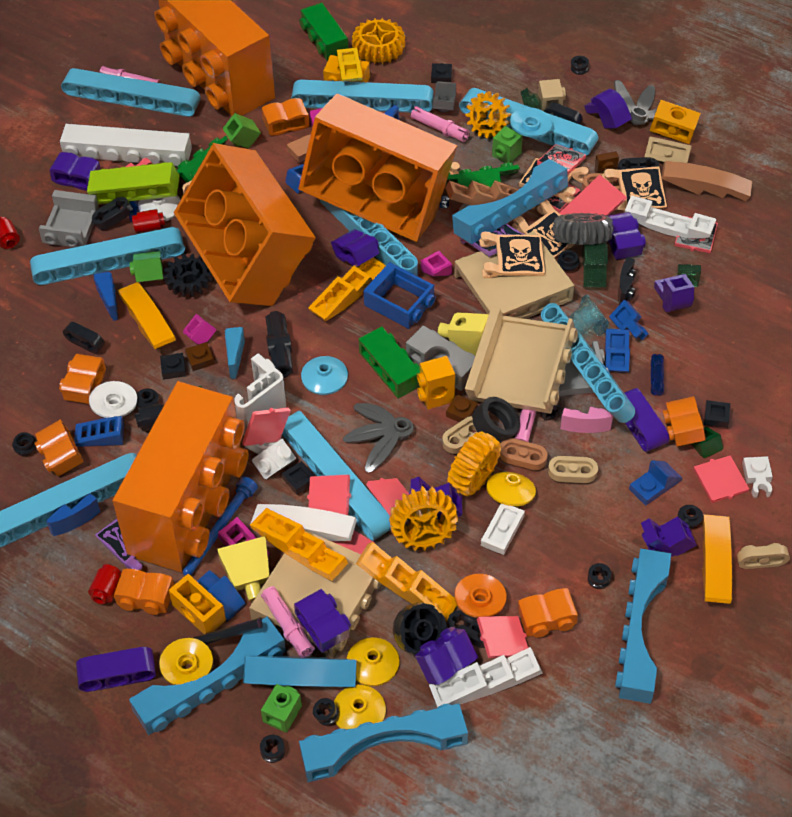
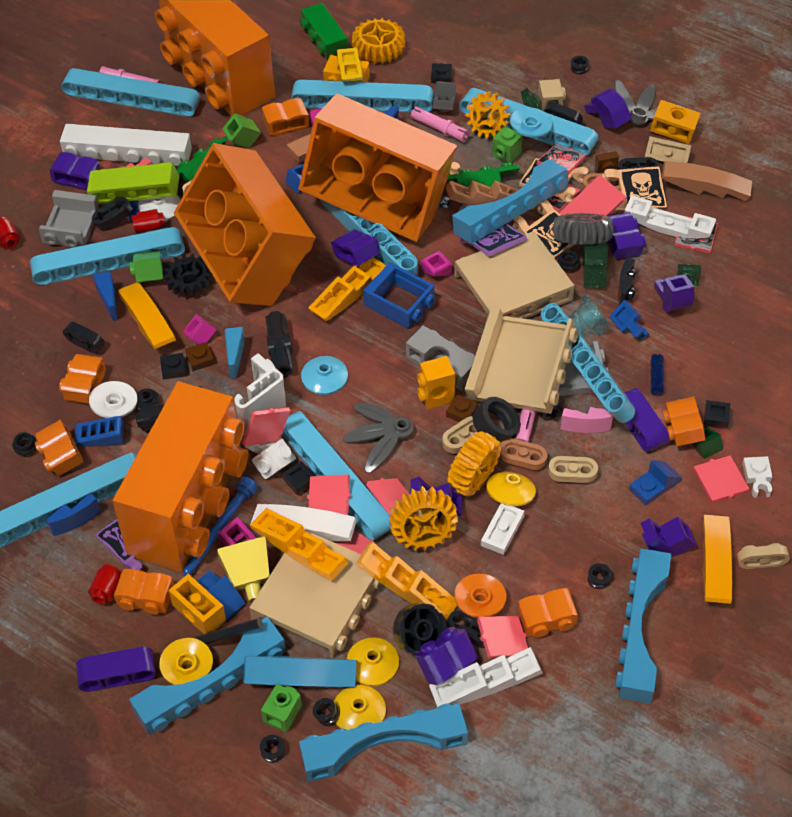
bright pink pin [261,586,315,658] -> none
dark purple brick [294,589,351,653] -> none
green brick [359,326,420,399] -> none
light yellow torso [438,313,489,356] -> none
flag [479,232,545,278] -> none
blue slope [605,329,630,373] -> none
black plate [677,505,703,529] -> none

